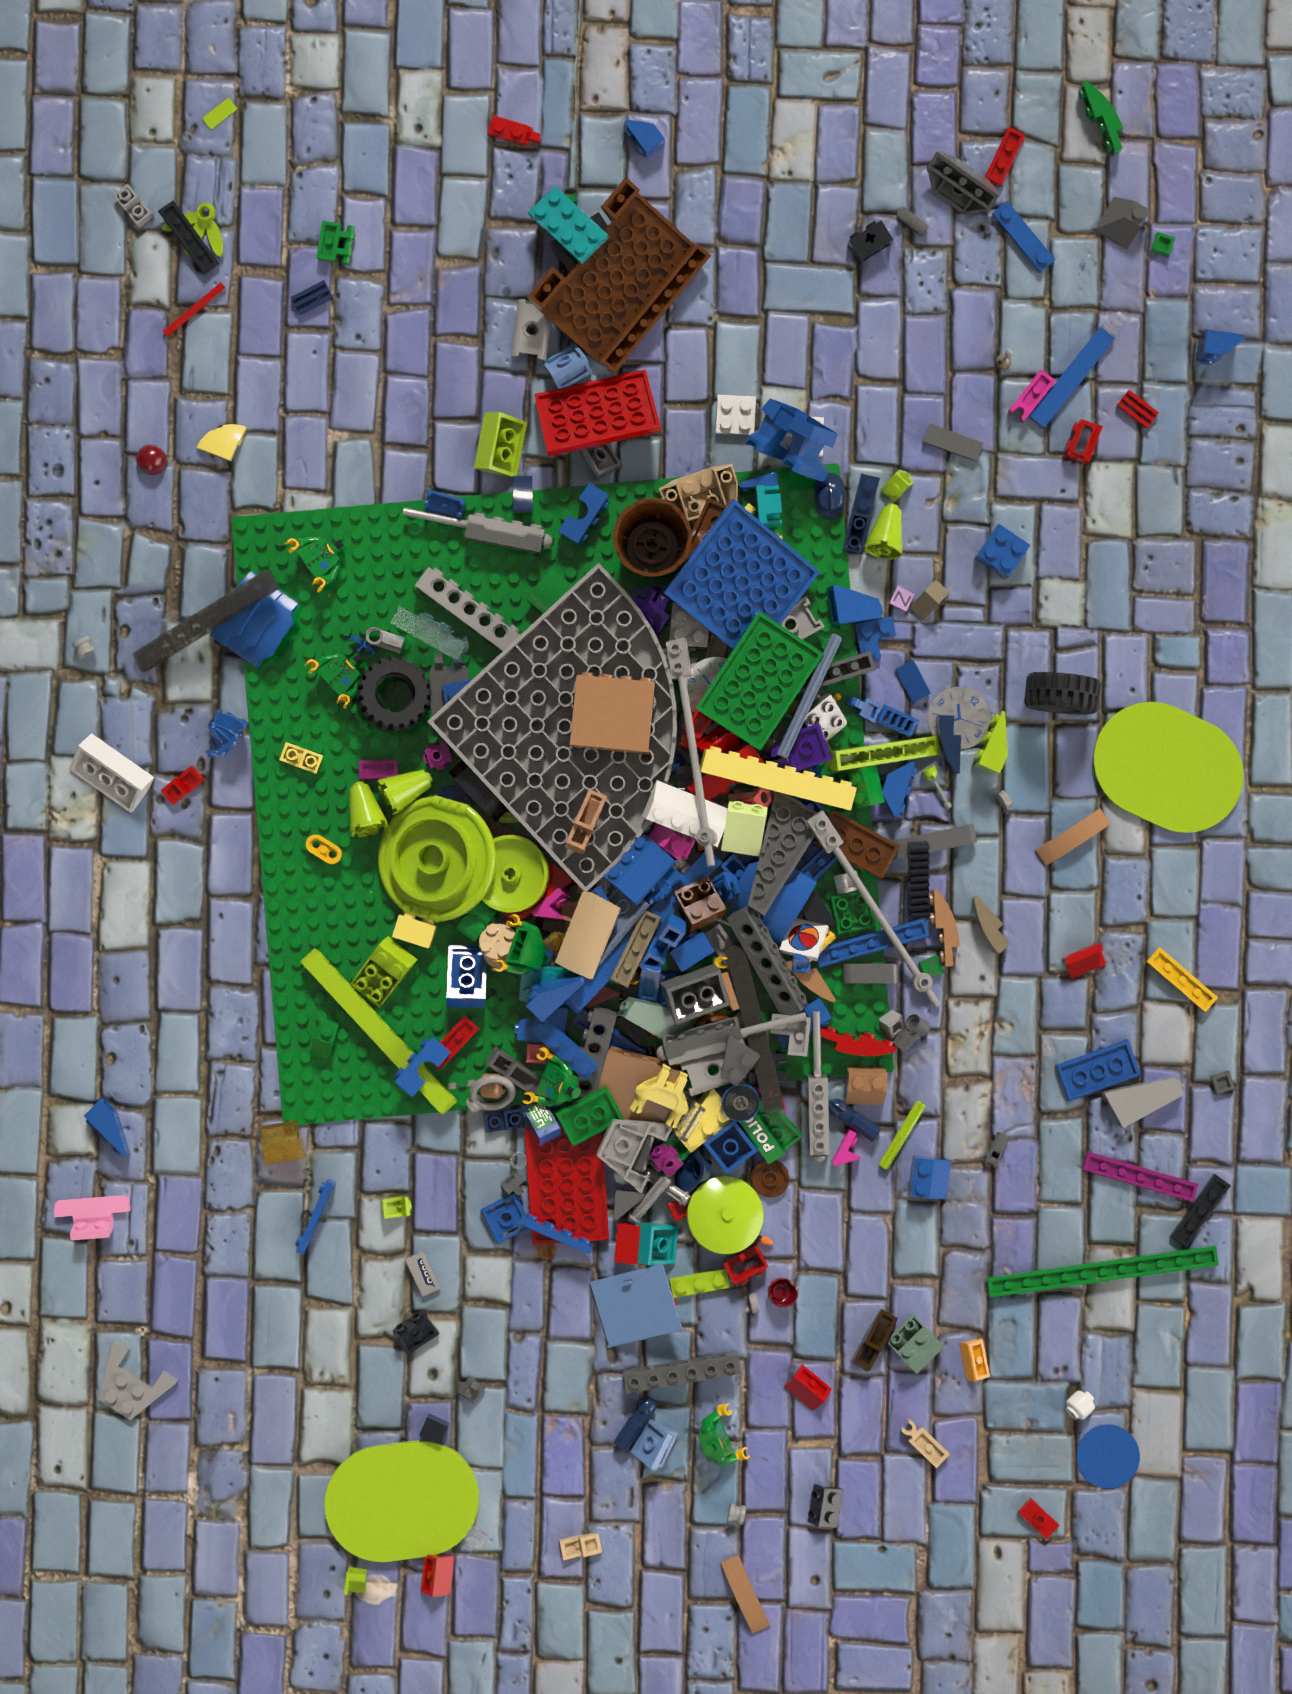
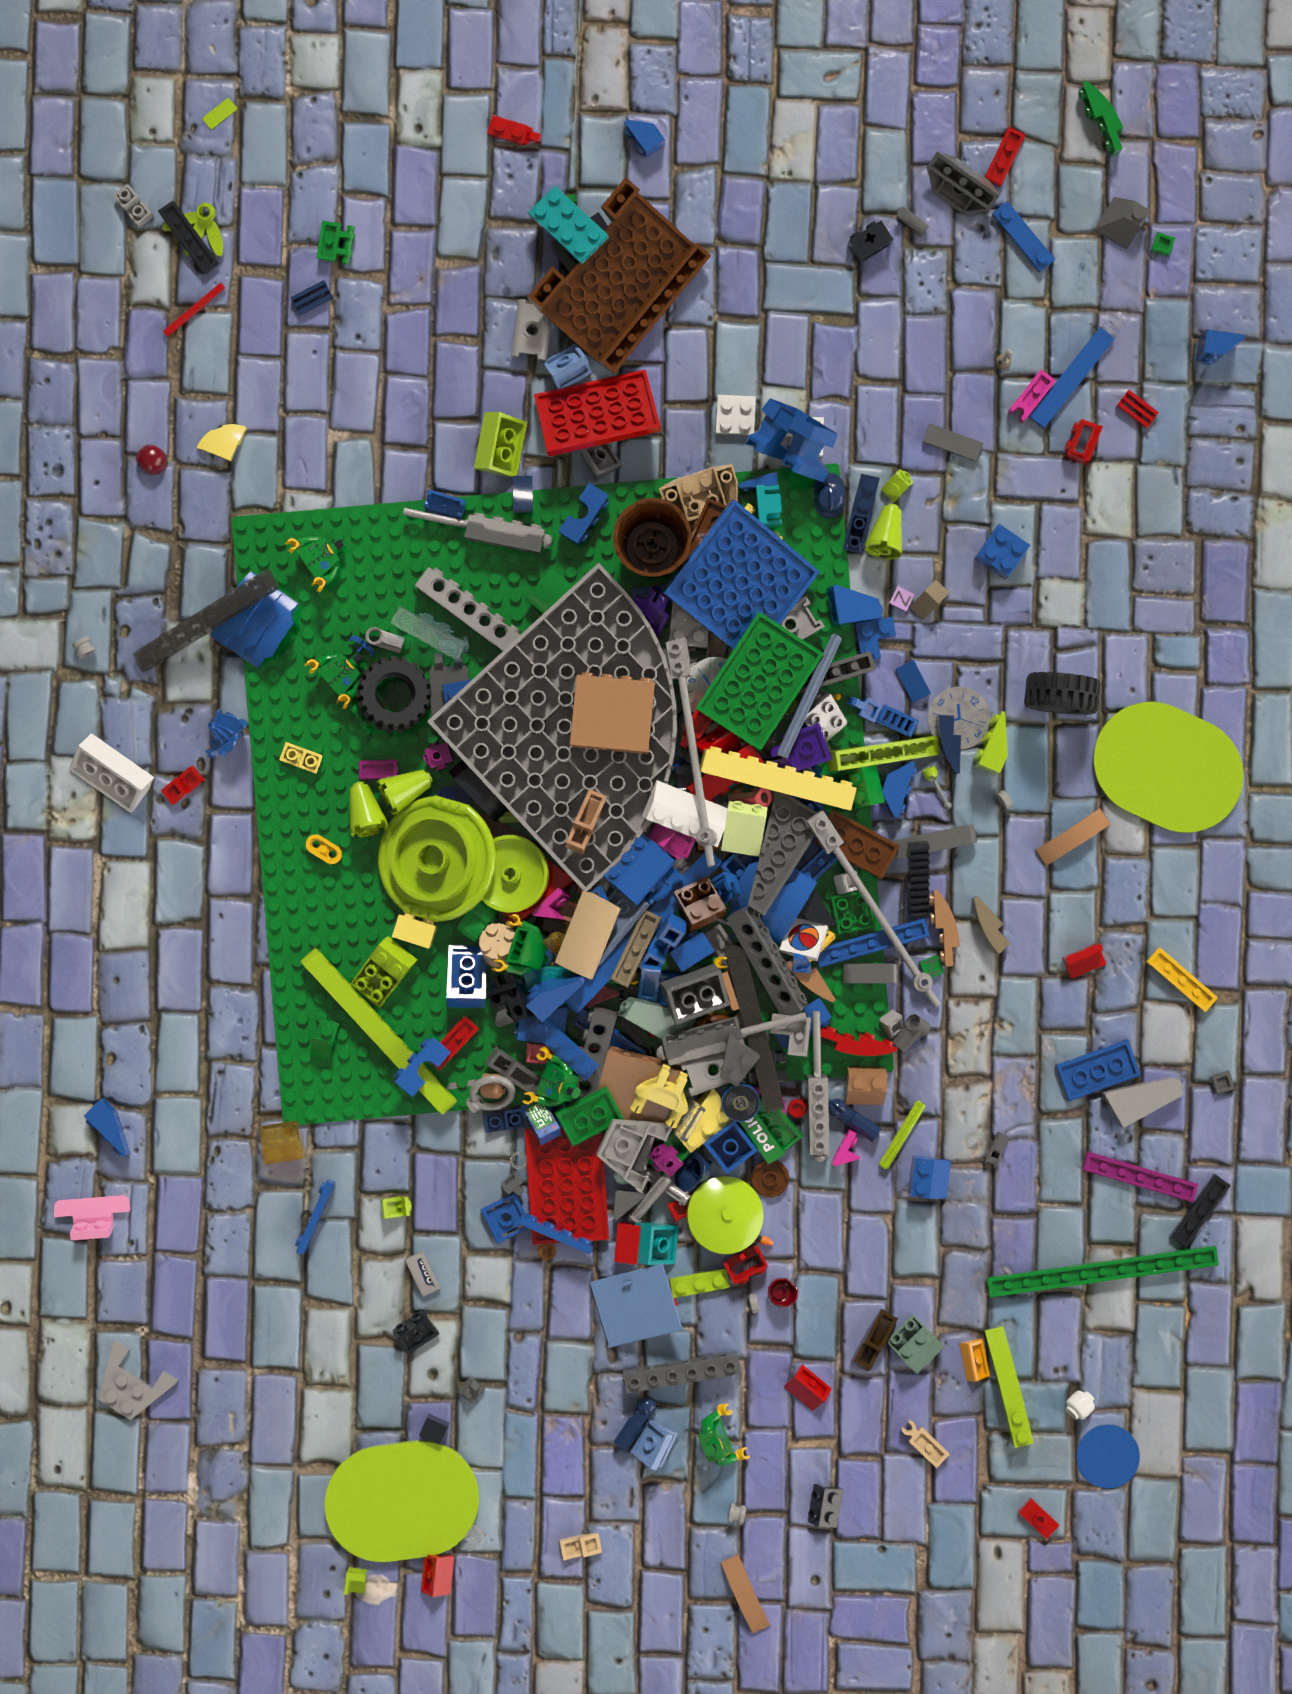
none -> black hips [486,973,534,1027]
none -> red tile [787,1099,807,1118]
none -> lime slope [984,1326,1034,1448]

